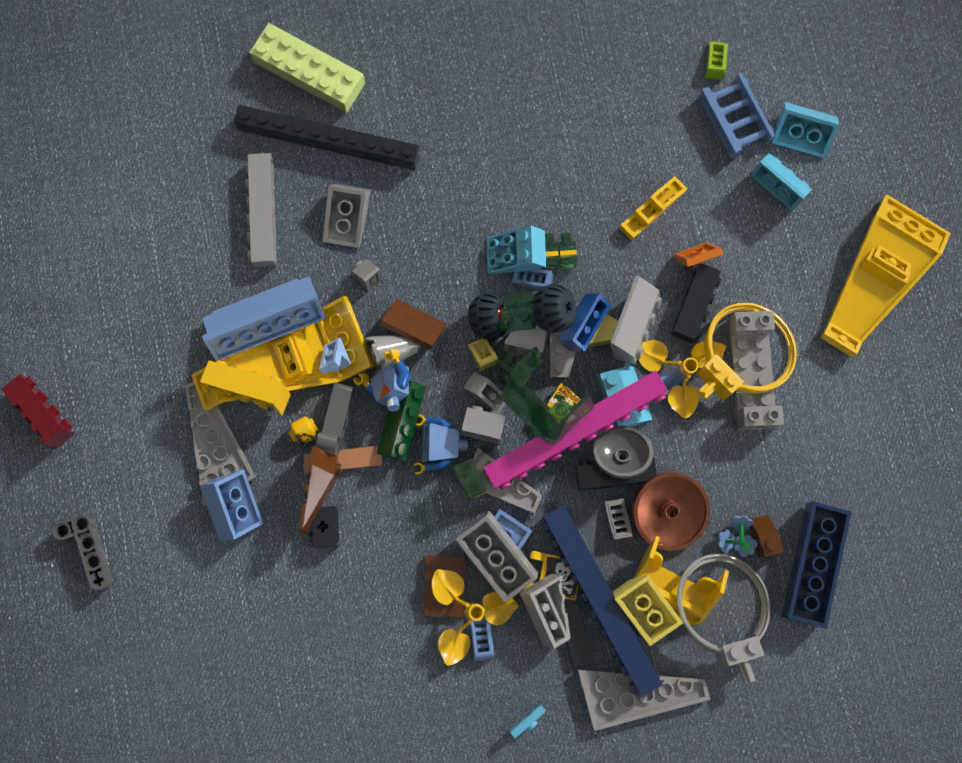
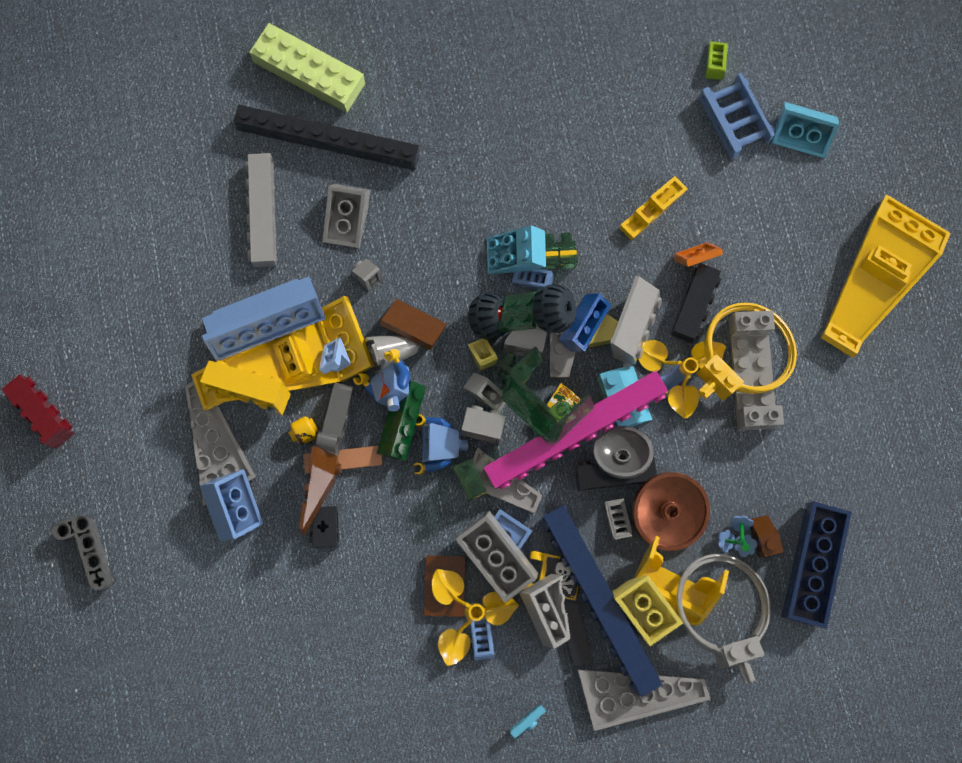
medium azure slope [750,153,812,211] -> none

